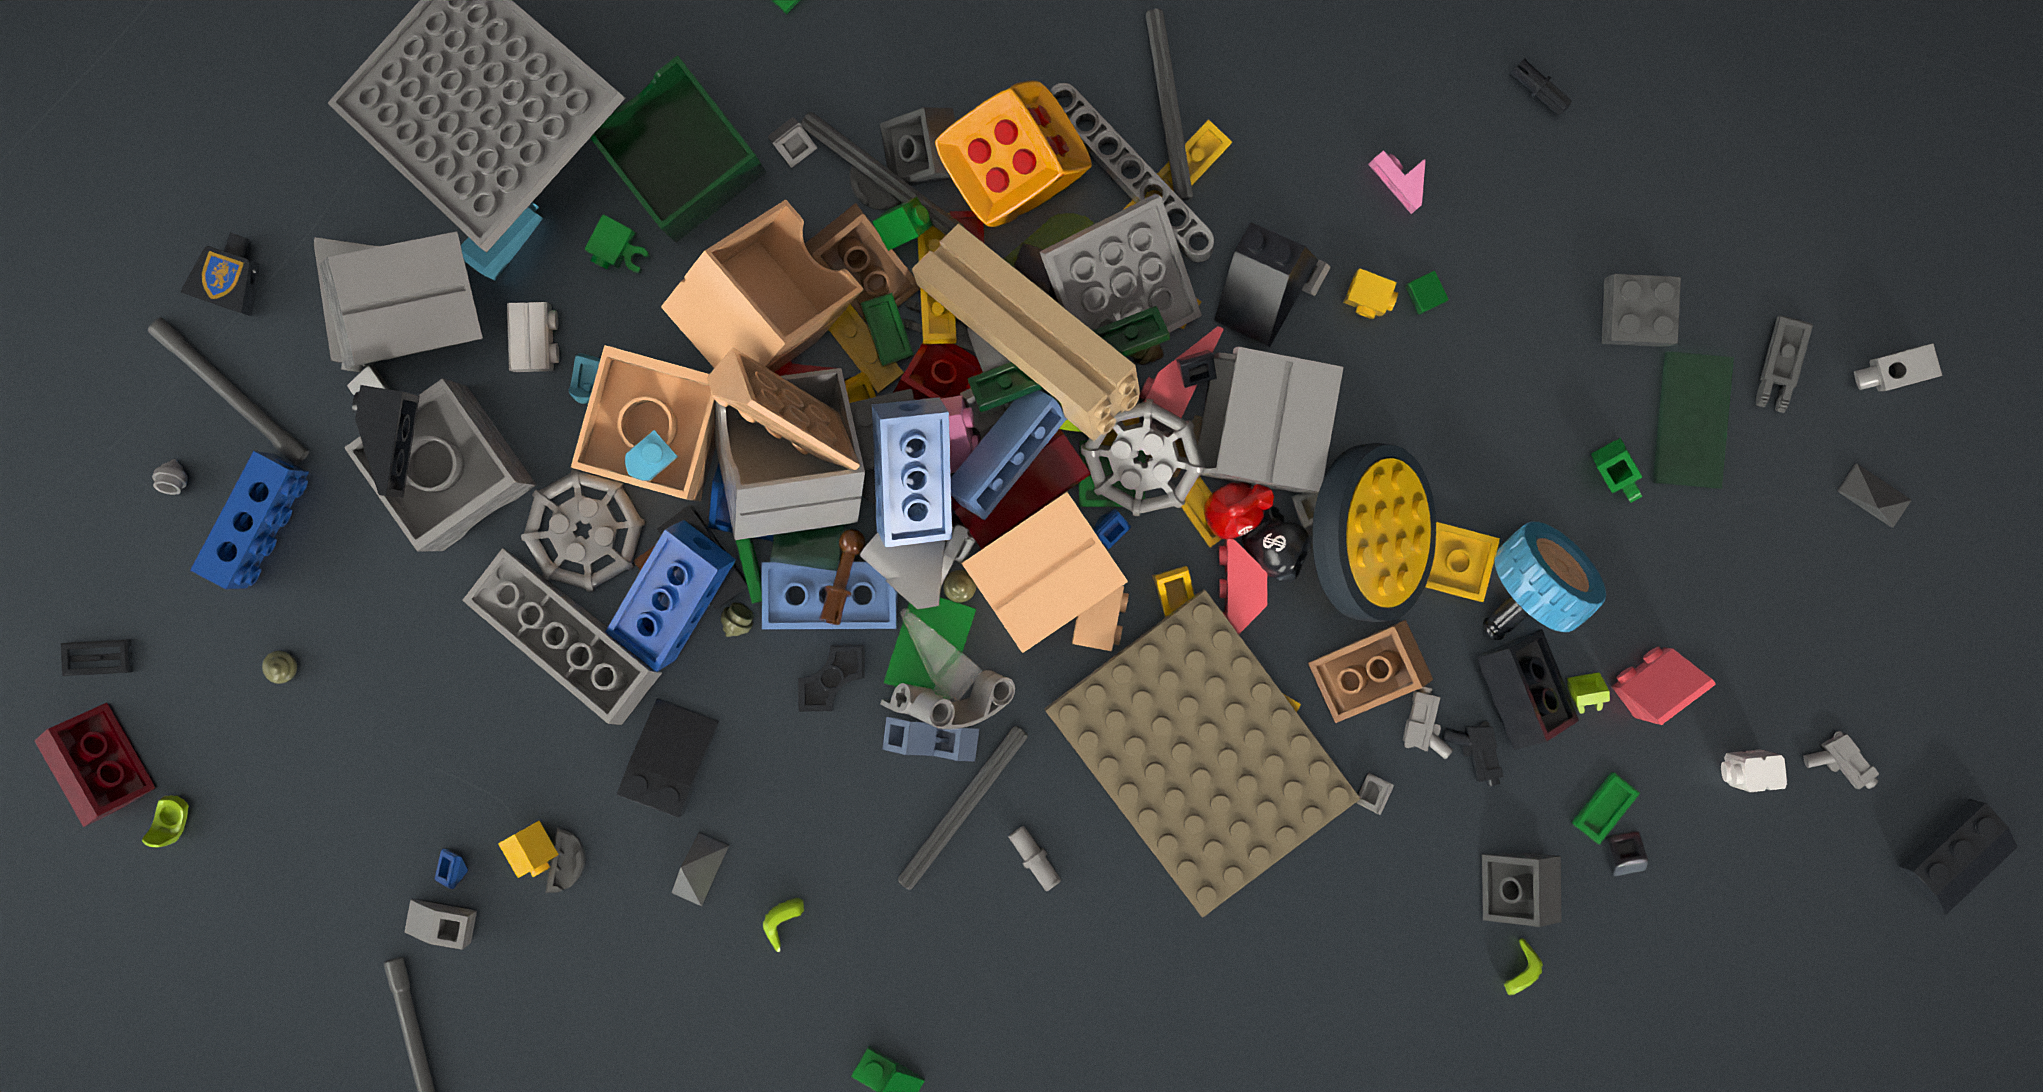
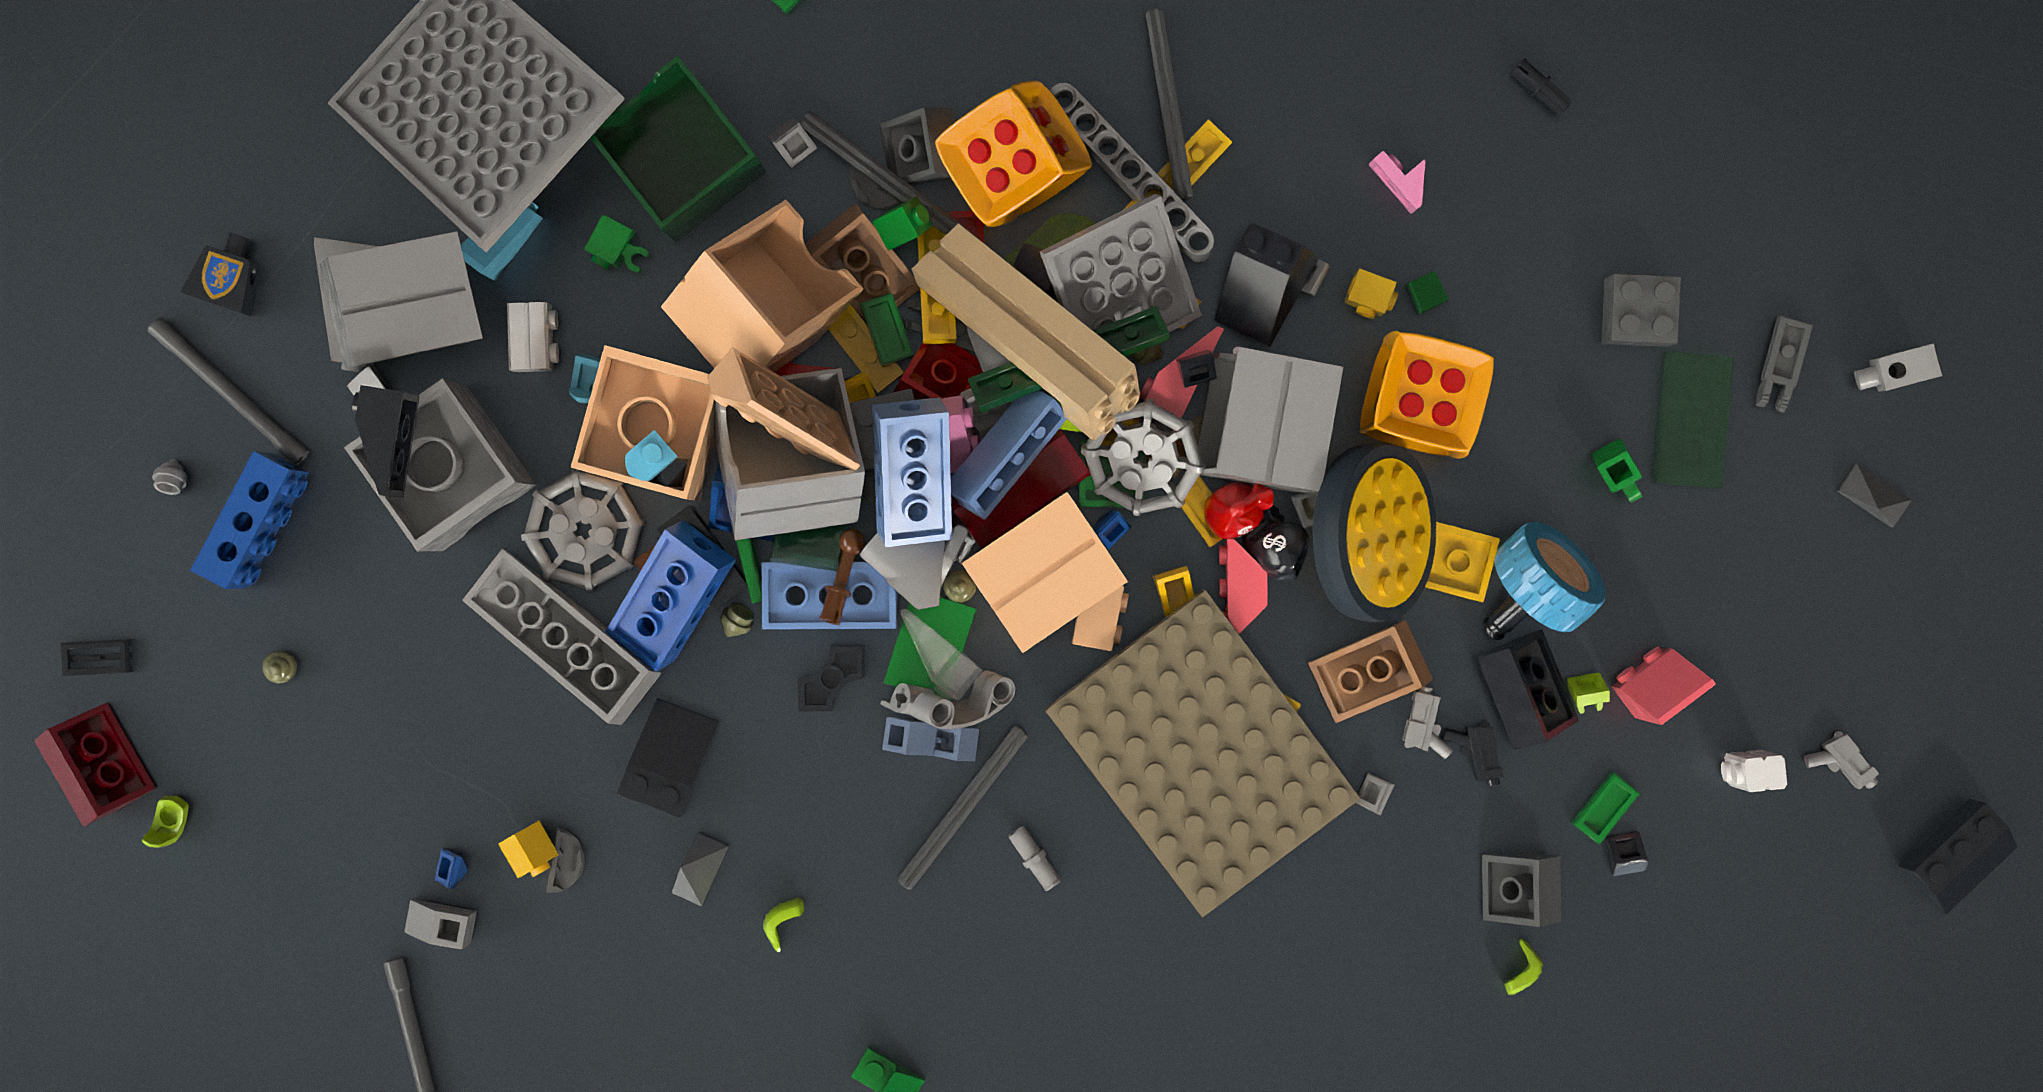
none -> black slope [648,458,688,487]
none -> light orange piece [1359,331,1494,459]

